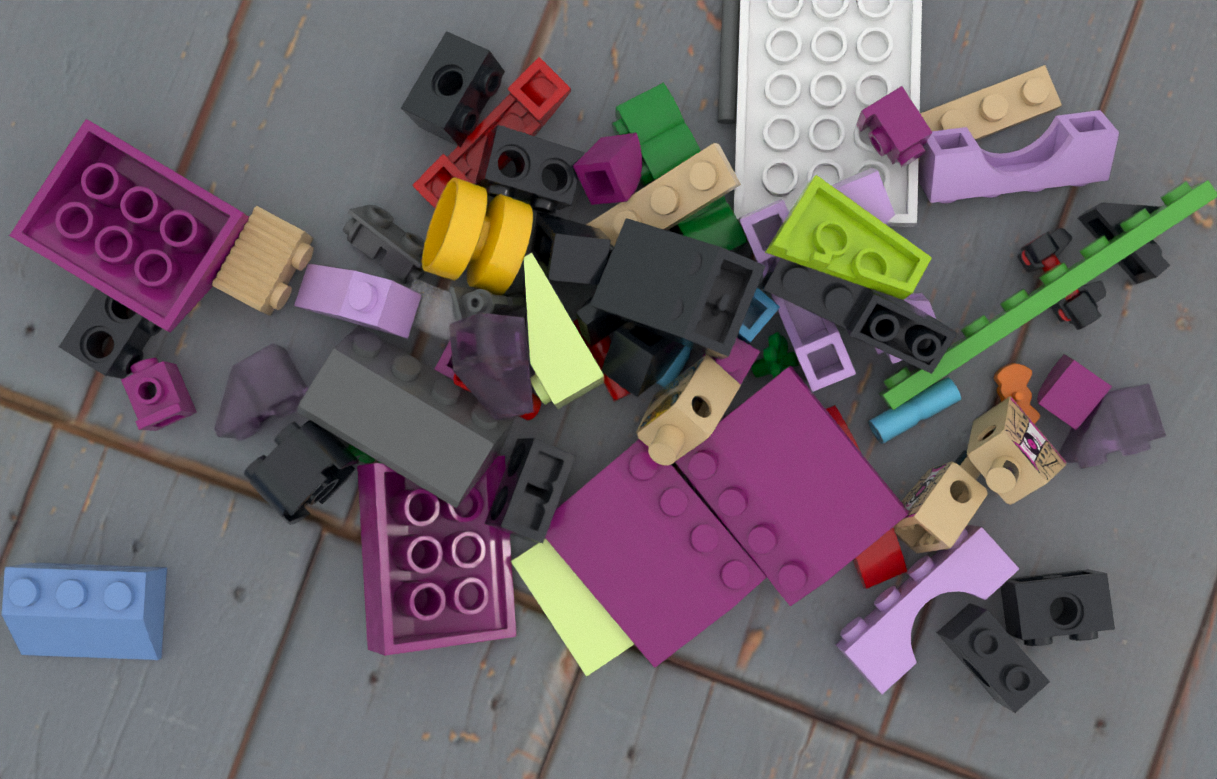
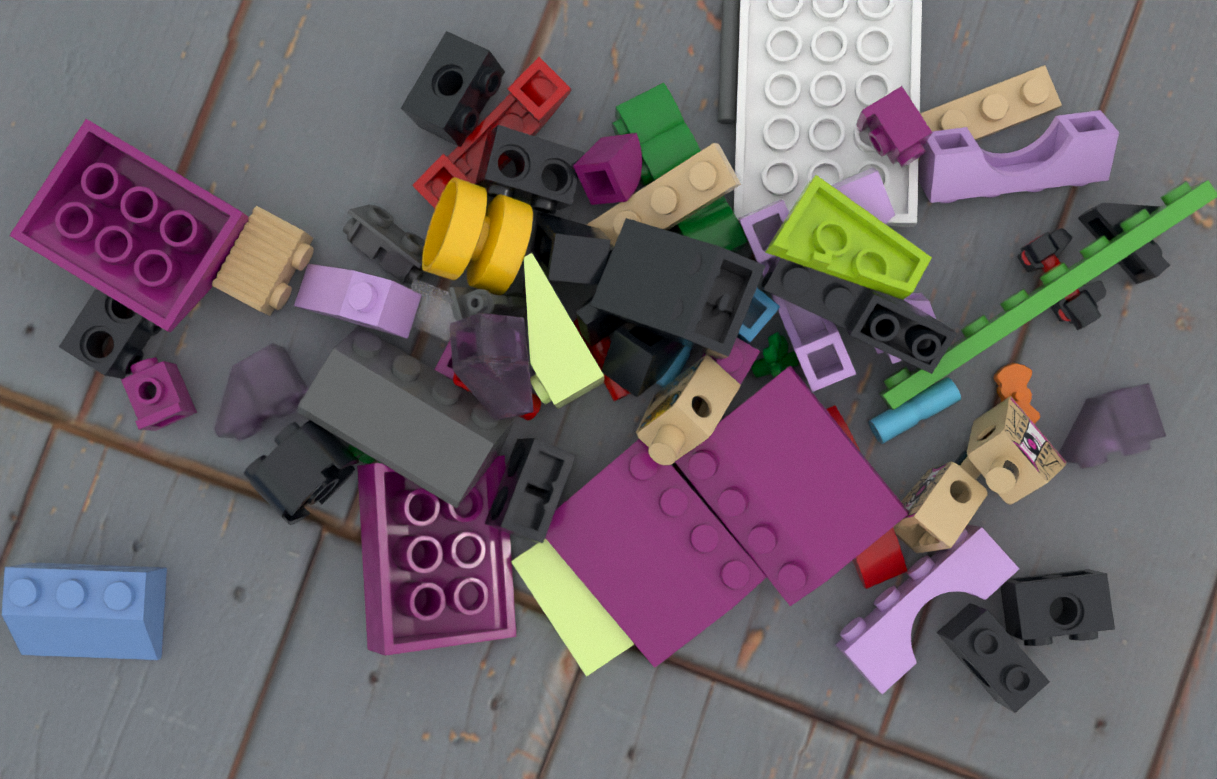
magenta brick [1037,354,1112,430] -> none

